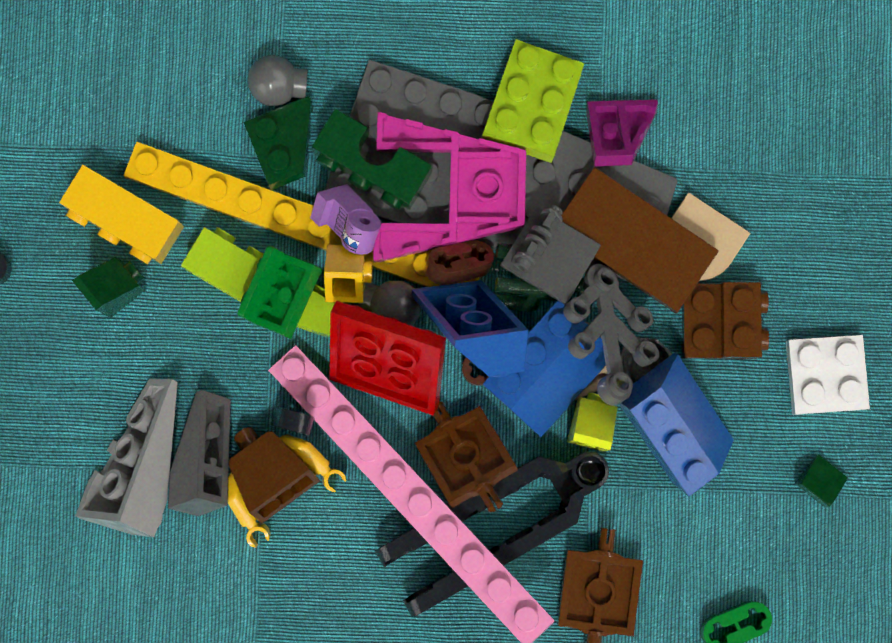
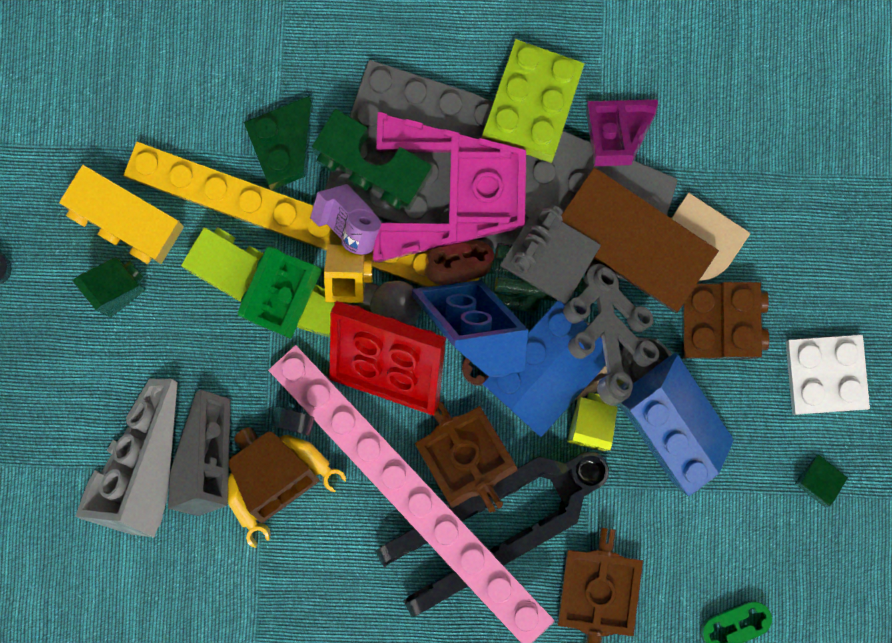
dark grey piece [247,55,308,106] -> none

